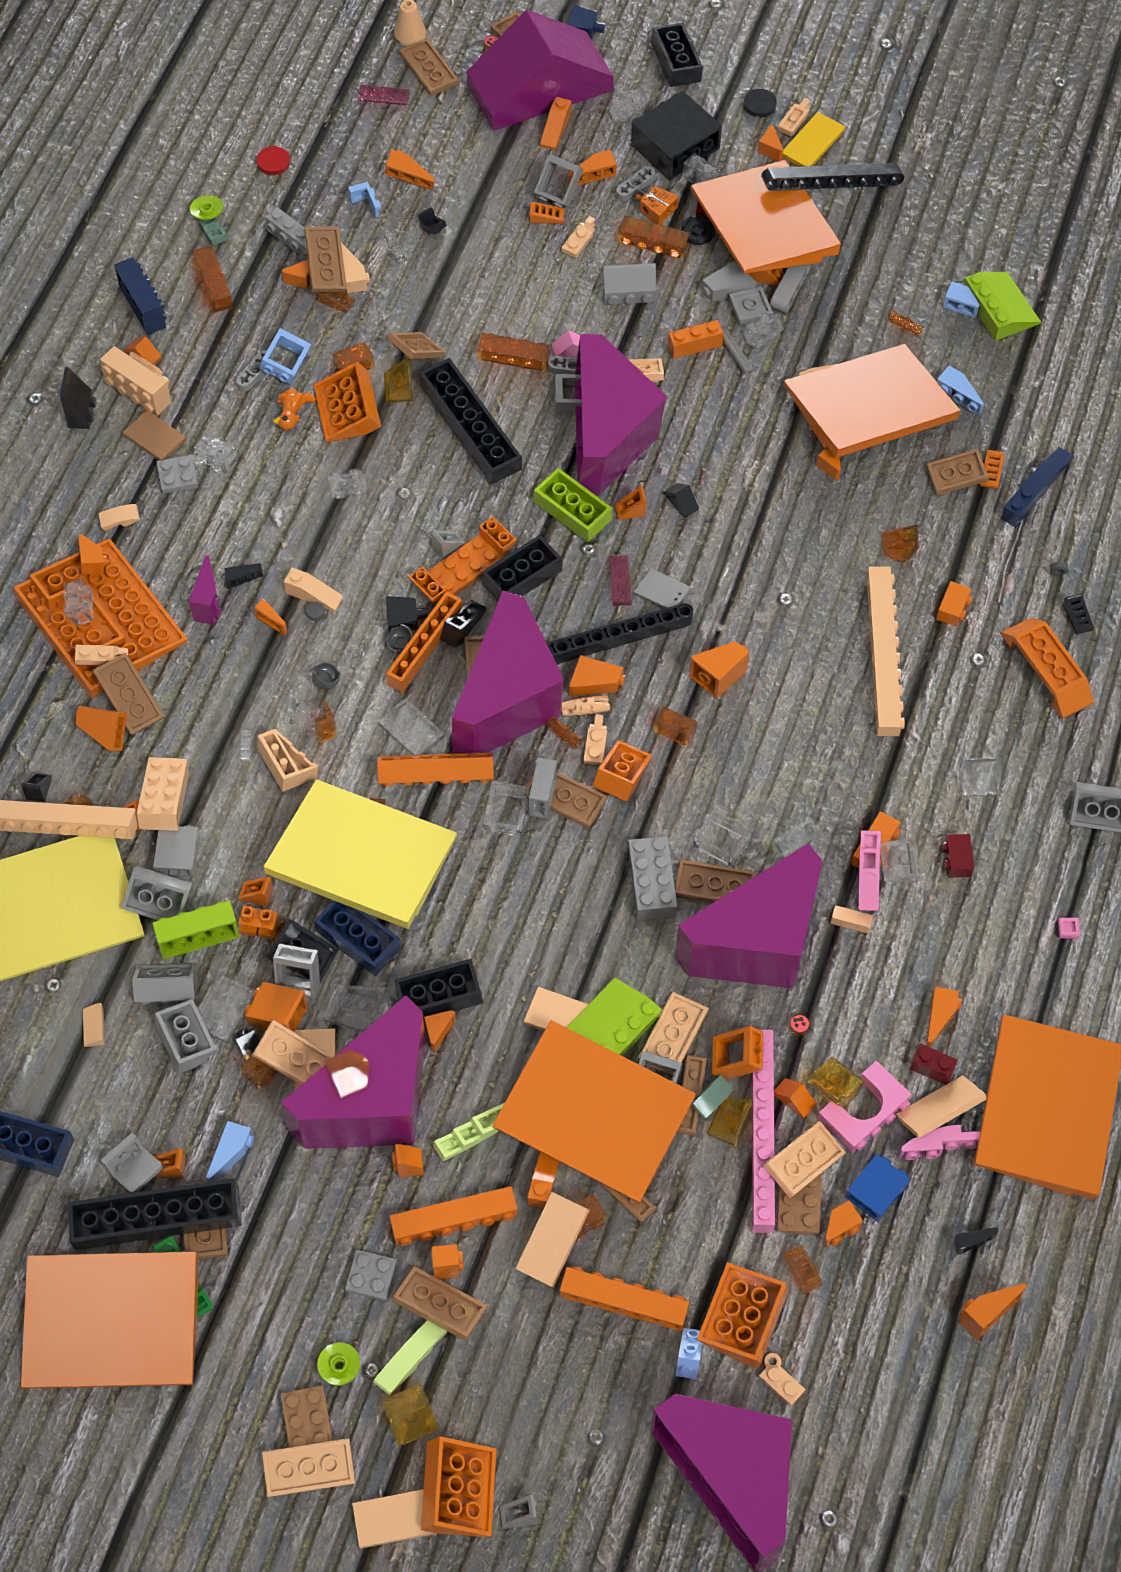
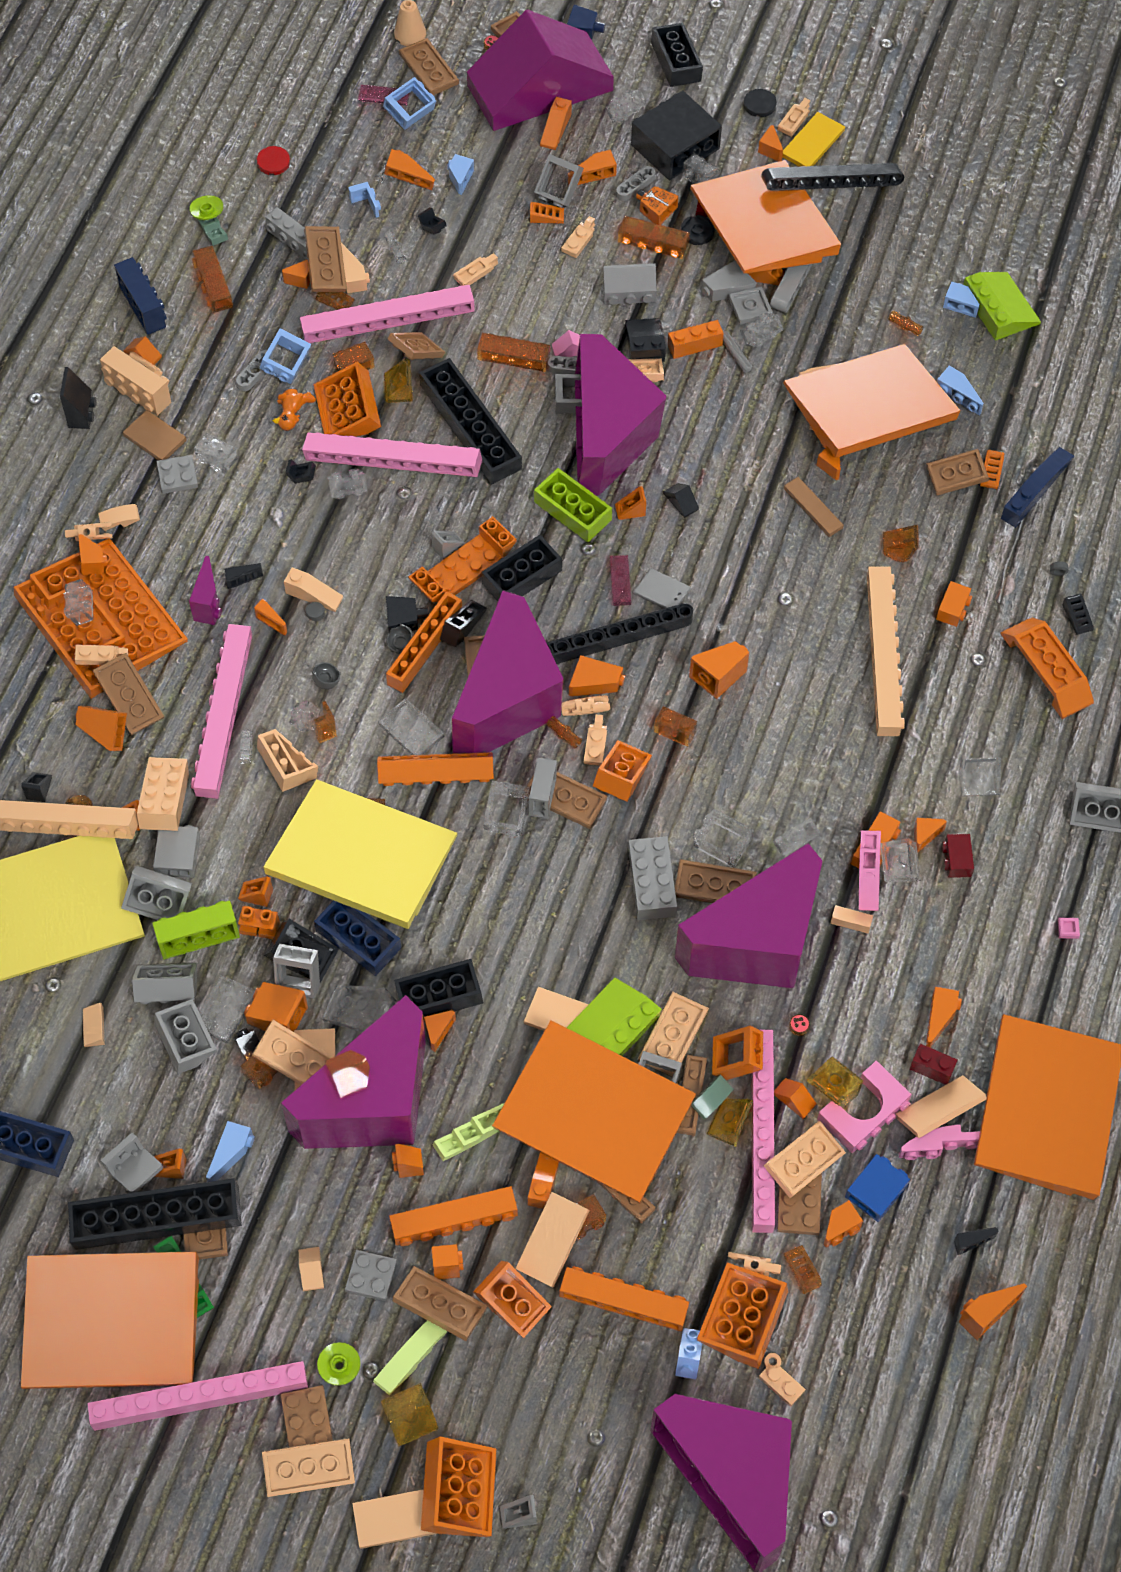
none -> light nougat hinge [65,522,113,541]
none -> bright pink brick [88,1361,308,1431]
none -> bright pink brick [191,624,252,799]
none -> black bracket [286,459,316,484]
none -> light nougat slope [298,1247,324,1291]
none -> bright pink brick [300,285,475,343]
none -> bright pink brick [302,433,482,477]
none -> light blue window [383,77,436,130]
none -> light blue slope [447,154,474,195]
none -> light nougat hinge [453,253,498,286]
none -> orange slope [473,1261,552,1338]
none -> black slope [625,318,666,362]
none -> light nougat hinge [728,1252,781,1277]
none -> medium nougat tile [784,477,844,537]
none -> orange slope [914,818,947,853]

